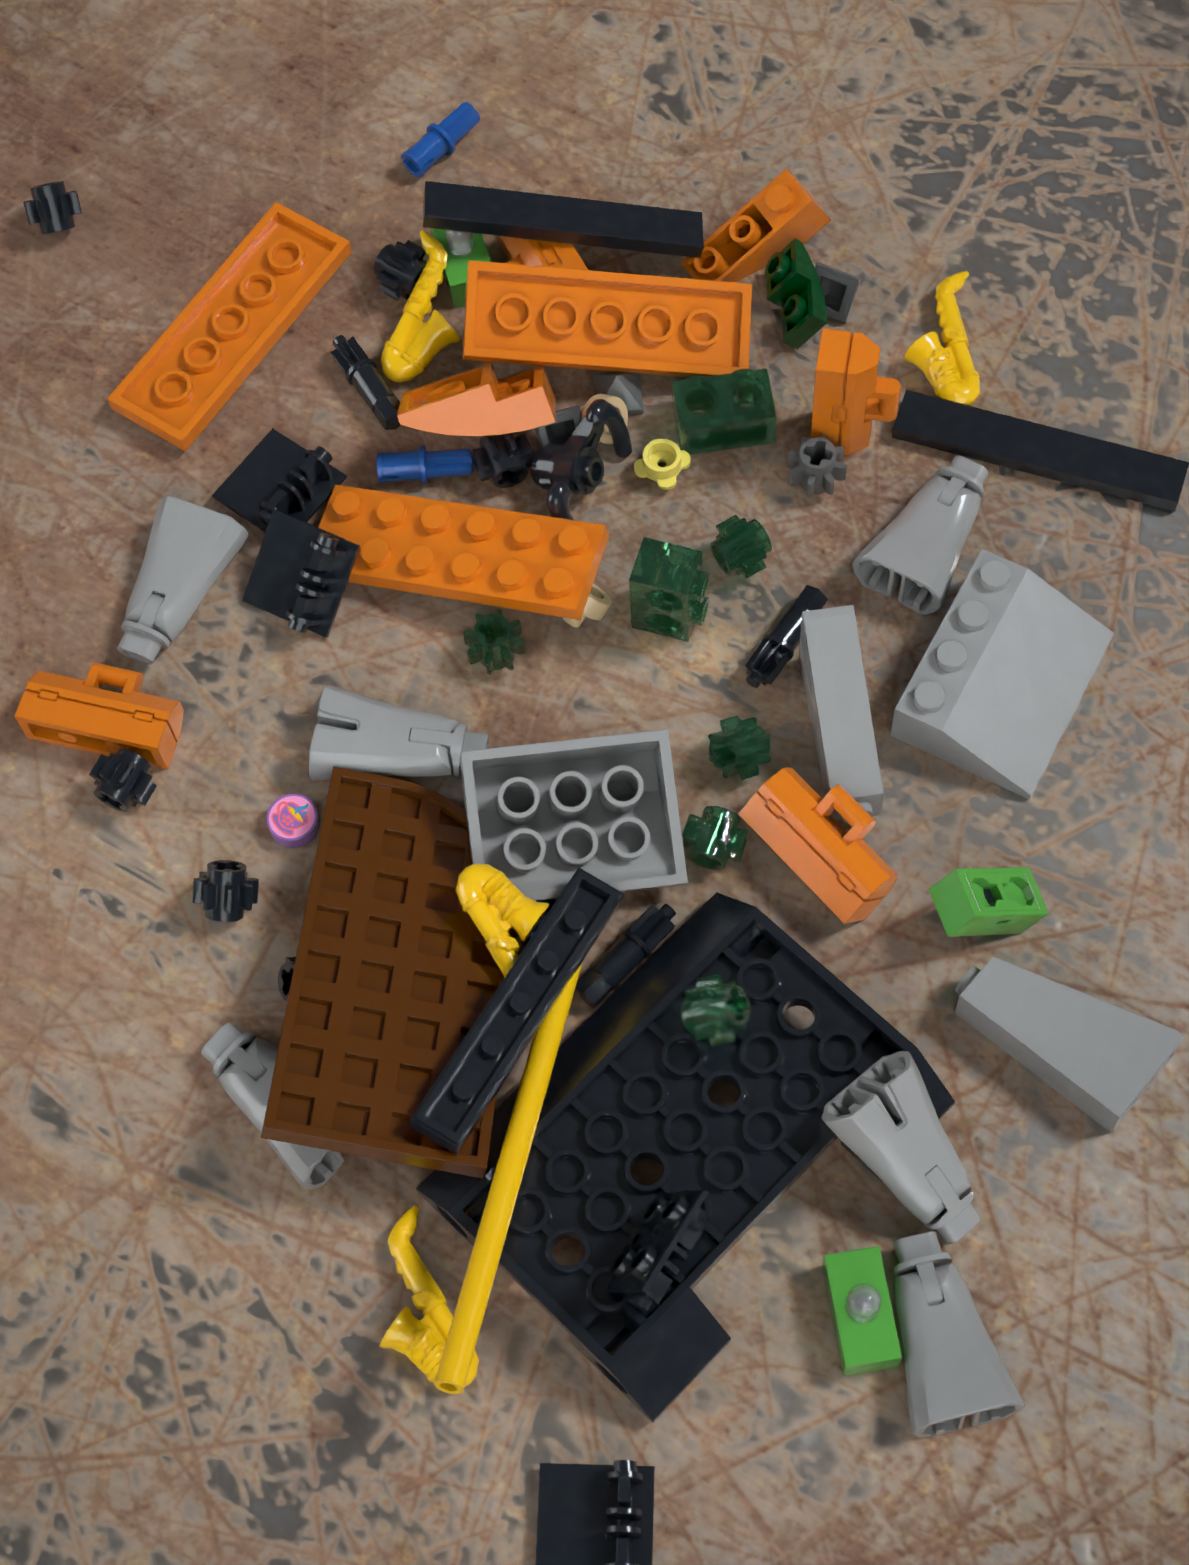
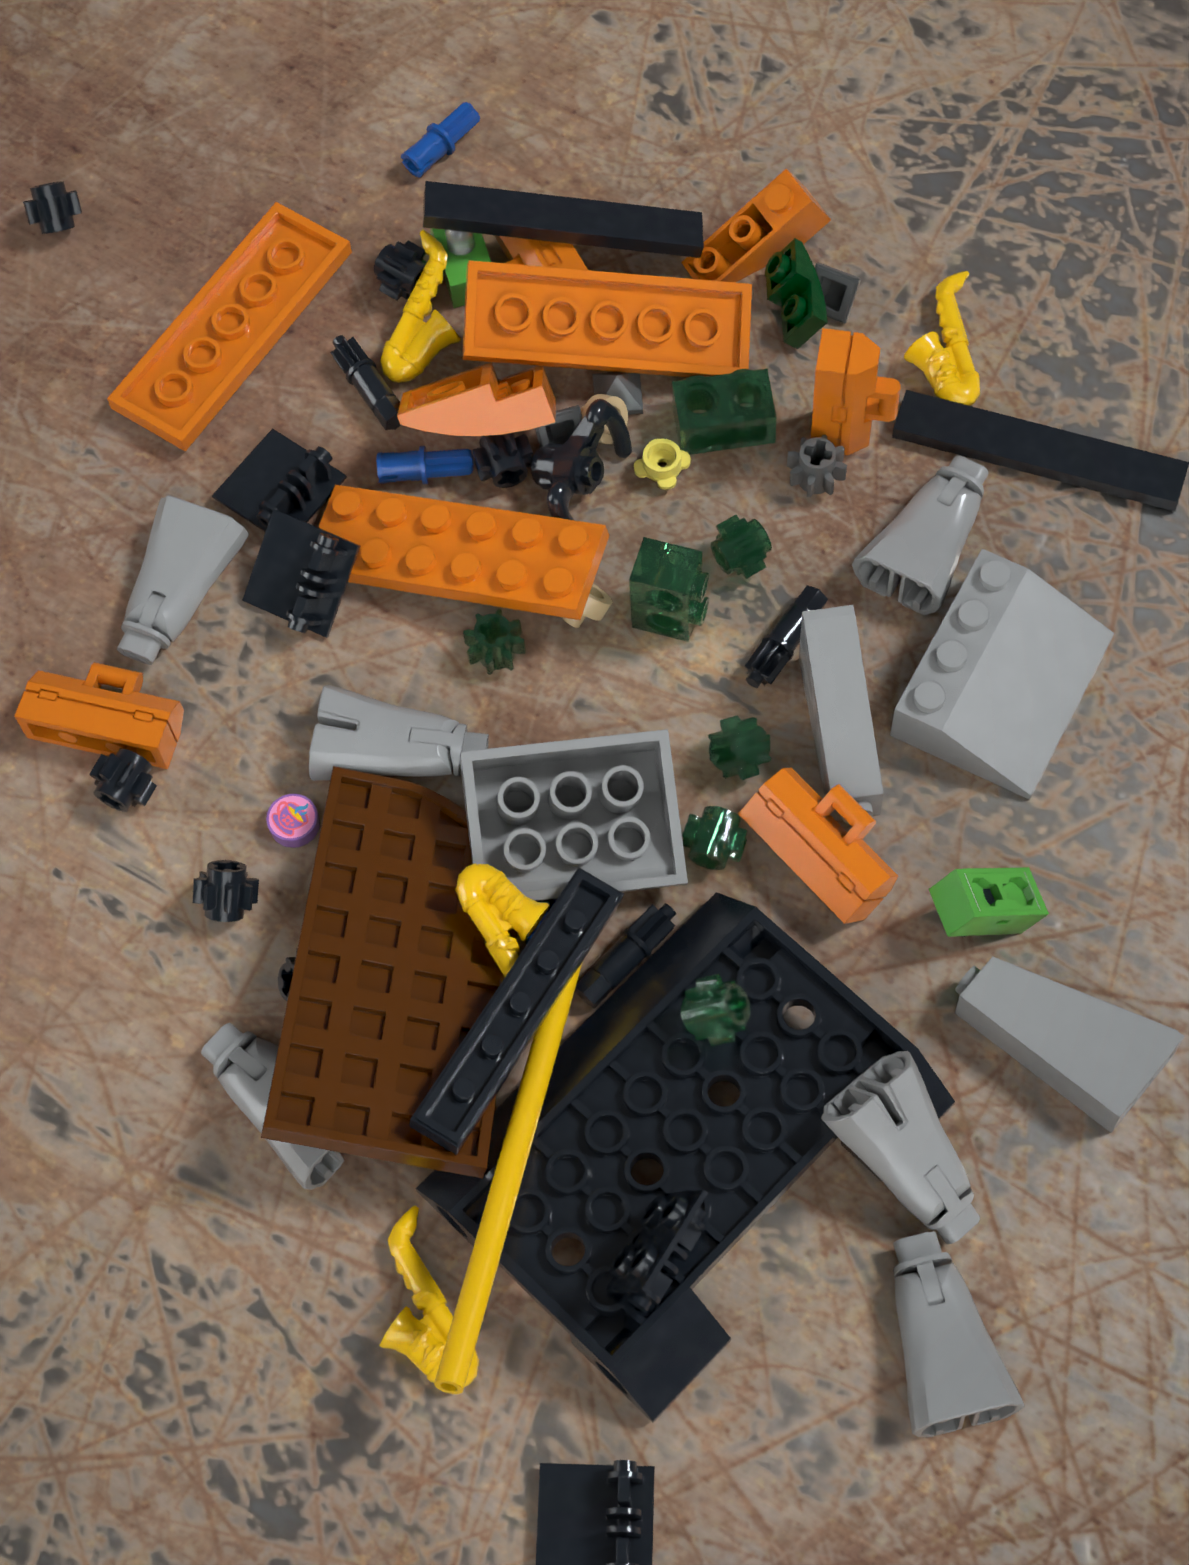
bright green piece [822,1246,902,1376] -> none

